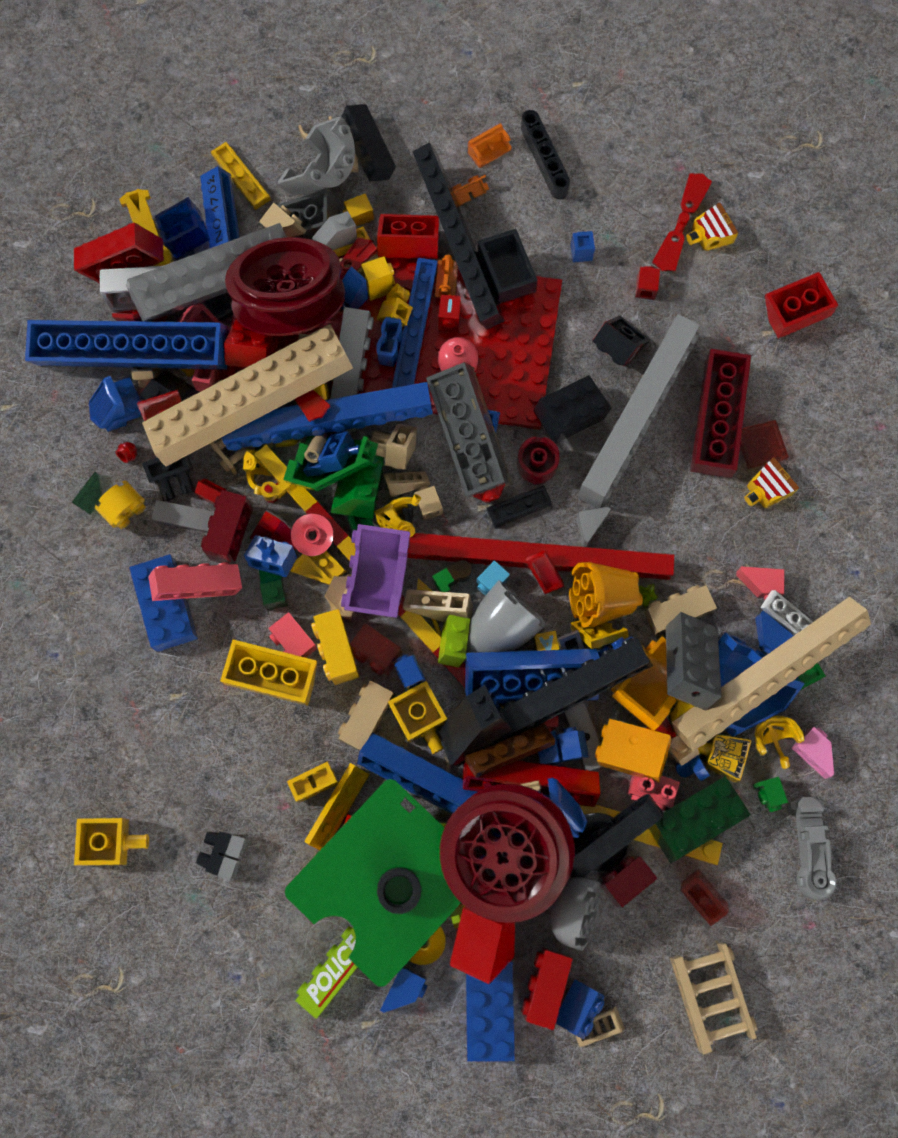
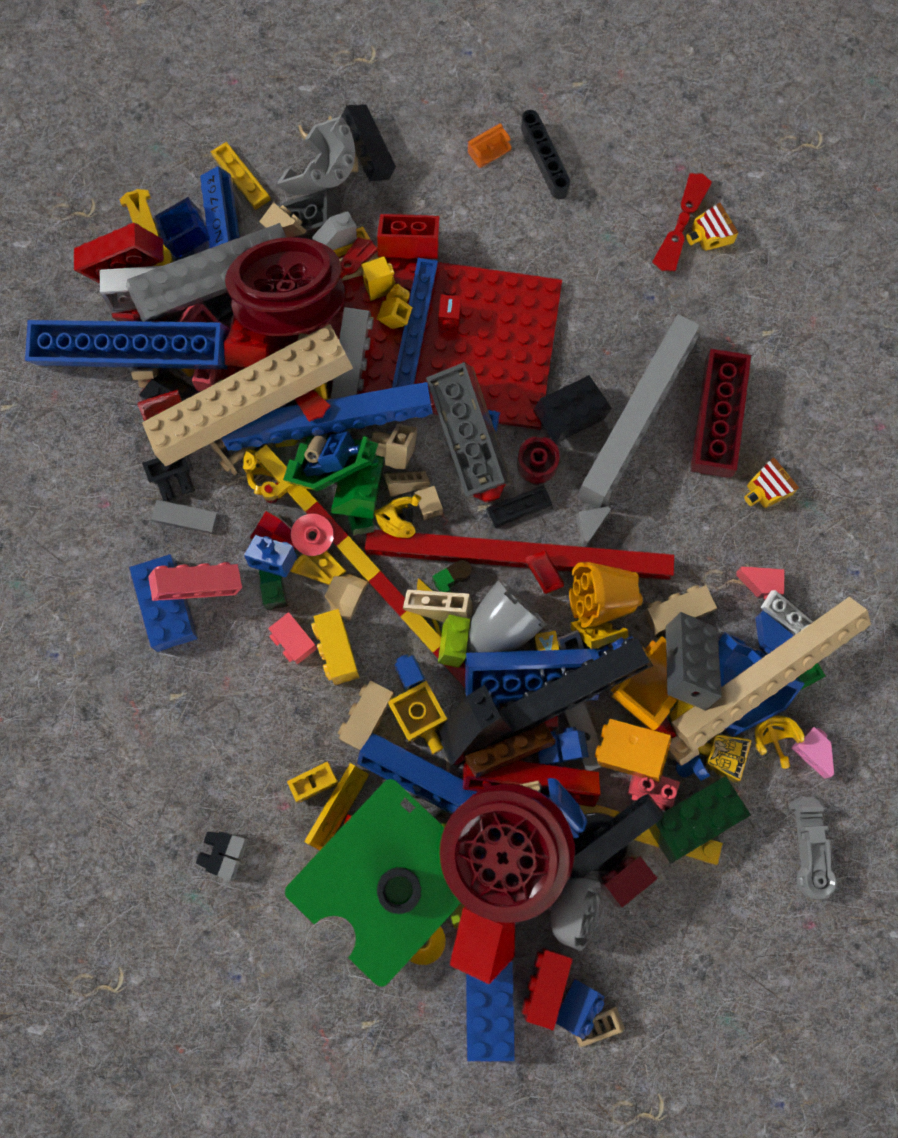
clear green tile [72,472,102,515] -> none
yellow brick [74,818,149,865] -> none
blue piece [89,376,142,432] -> none
yellow brick [95,480,146,529] -> none
red plate [115,442,137,463] -> none
red piece [195,478,227,505] -> none
dark red brick [201,490,253,565] -> none
yellow slope [220,639,317,706] -> none
lime brick [295,925,357,1019] -> none
blue slope [341,267,369,310] -> none
medium lavender cylinder [341,524,410,618] -> none
yellow brick [342,193,374,227] -> none
clear red brick [350,623,403,676] -> none
blue brick [376,317,403,367] -> none
blue slope [380,966,428,1013] -> none
black brick [412,142,505,330] -> none
orange hinge [435,255,458,298] -> none
coral cylinder [438,337,478,371] -> none
orange hinge [452,175,489,206] -> none
medium azure brick [476,561,510,596] -> none
black piece [478,229,538,304] -> none
blue panel [571,231,595,263] -> none
black slope [592,315,650,367] -> none
red brick [635,266,660,300] -> none
clear neon green plant [639,583,658,607] -> none
tan fence [670,942,758,1055] -> none
clear red brick [680,869,729,926] -> none
clear red tile [740,420,789,469] -> none
green brick [753,776,788,812] -> none
red slope [765,272,839,339] -> none

